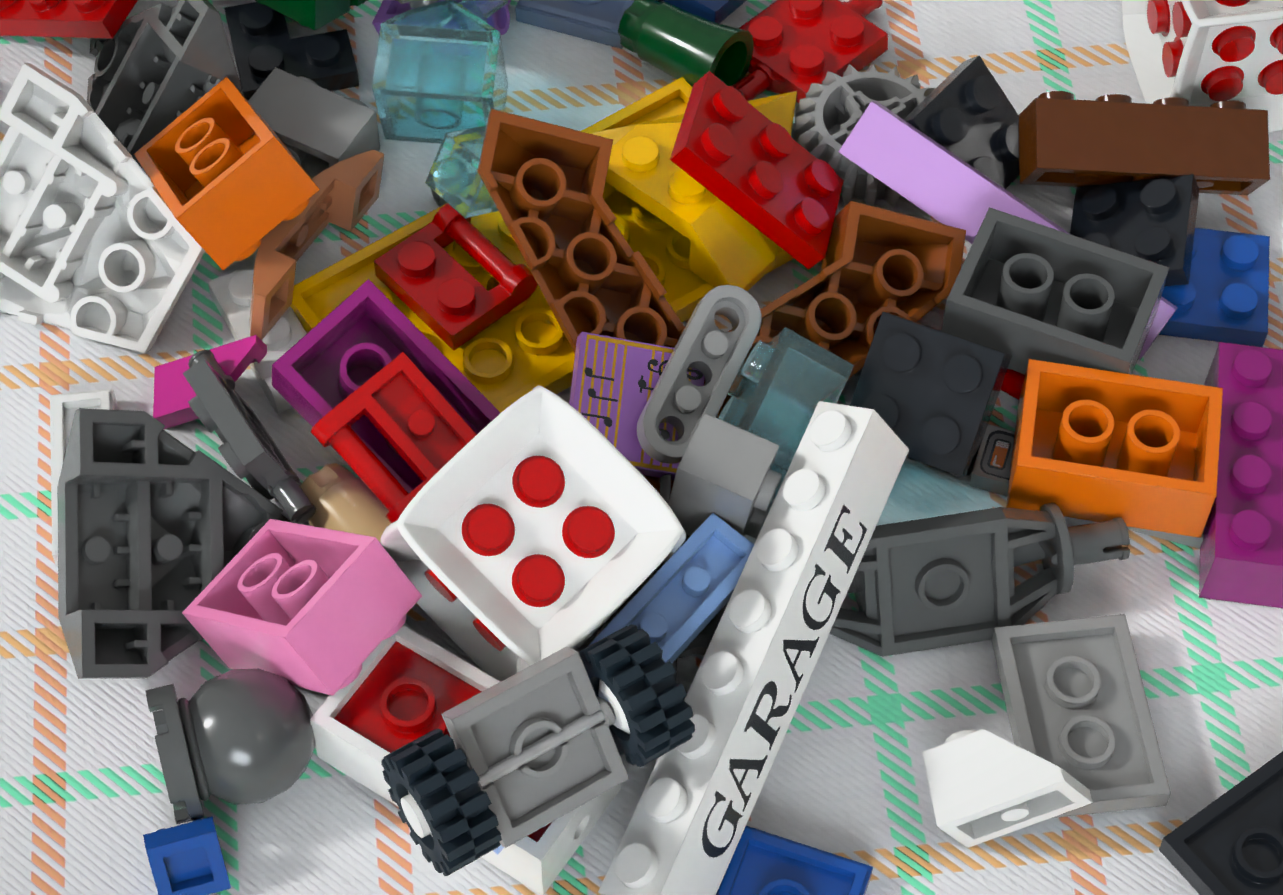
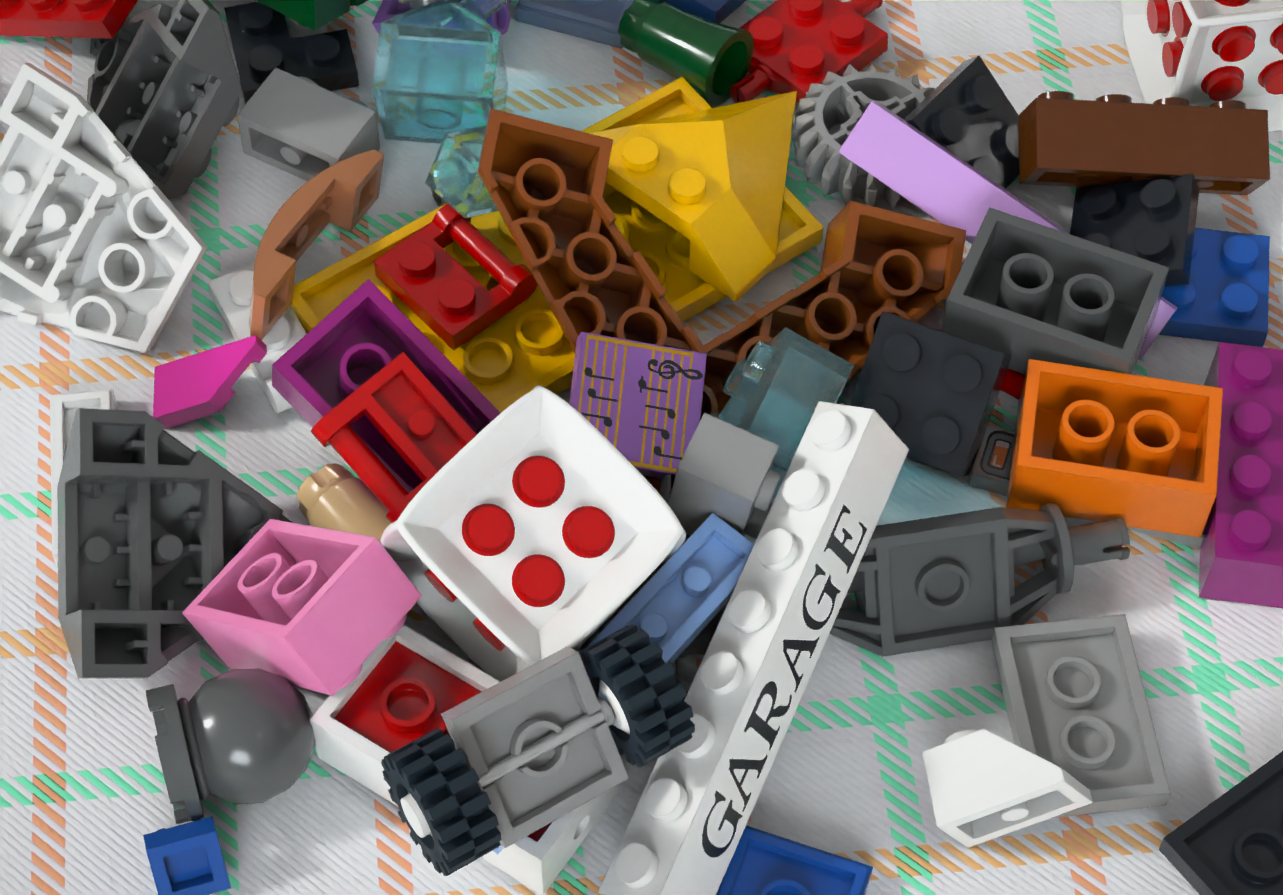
orange brick [134,76,320,271] -> none
dark grey plate [183,350,316,524] -> none
light grey plate [637,285,761,464] -> none
red plate [670,71,844,270] -> none

